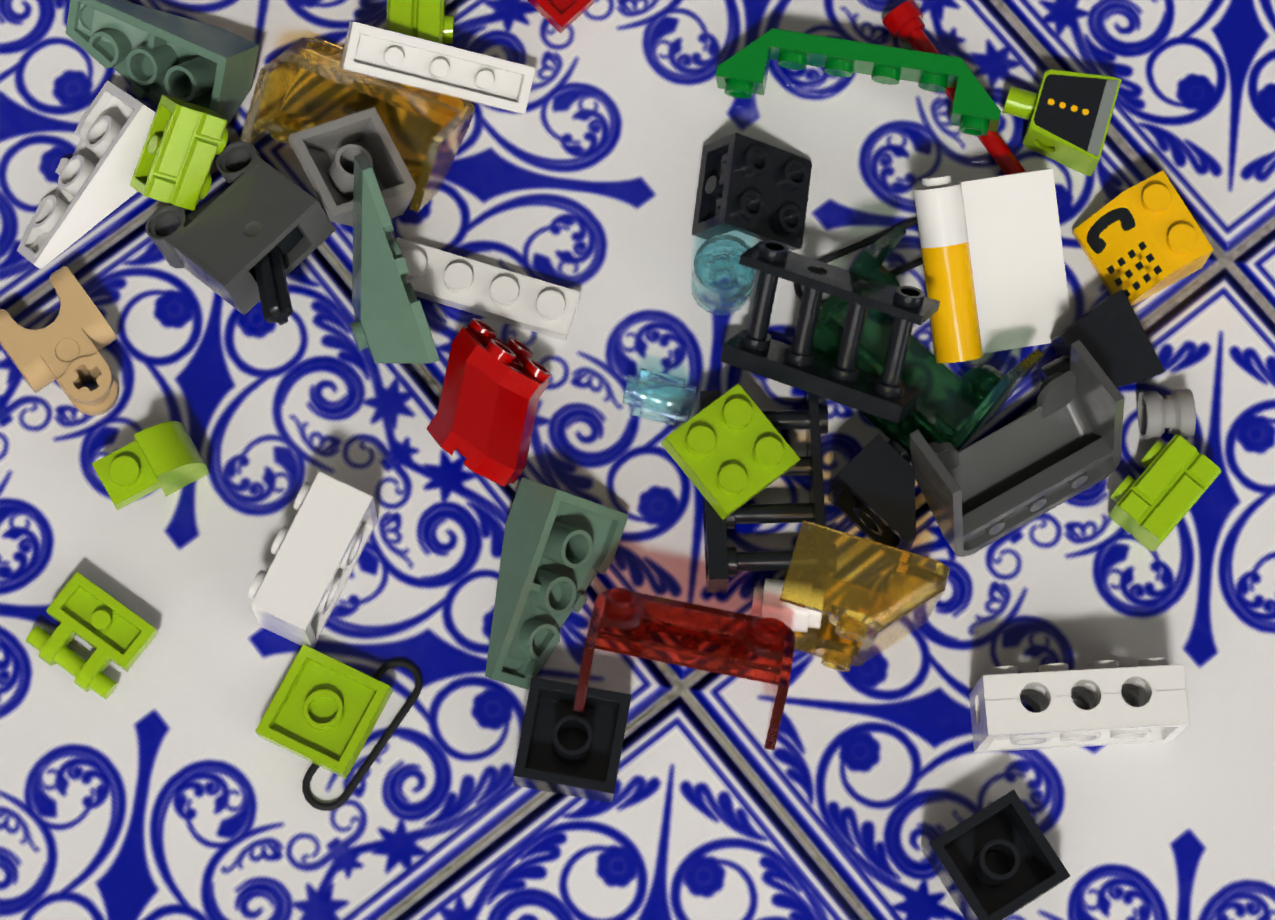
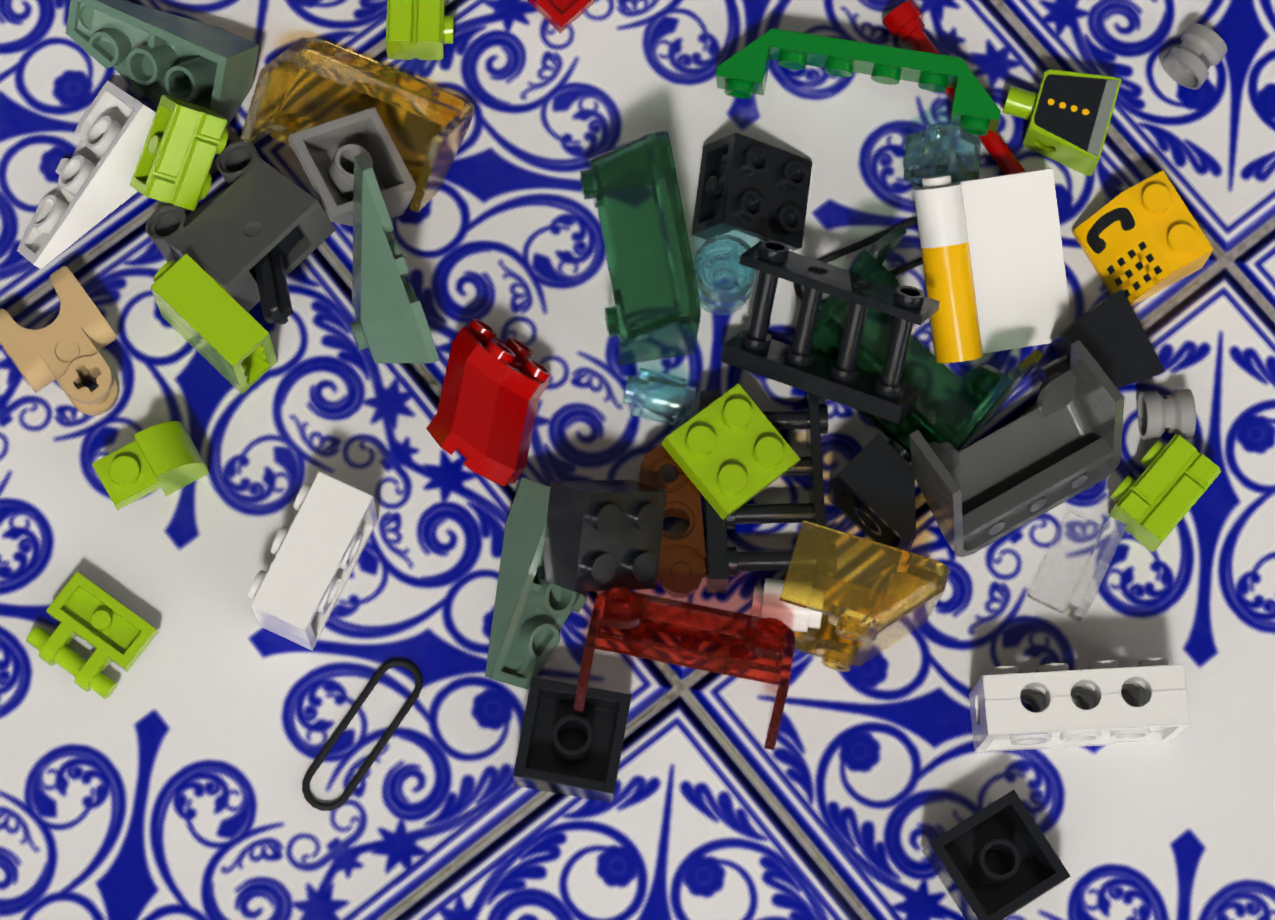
lime plate [255,644,393,779] -> none
white plate [339,22,536,114] -> none
white plate [396,237,581,341] -> none
none -> lime brick [150,253,277,395]
none -> black brick [541,480,667,592]
none -> clear green windscreen [580,130,701,365]
none -> reddish brown piece [639,446,706,598]
none -> clear light blue brick [903,124,981,188]
none -> clear panel [1028,511,1127,622]
none -> light grey wheel [1162,23,1228,90]

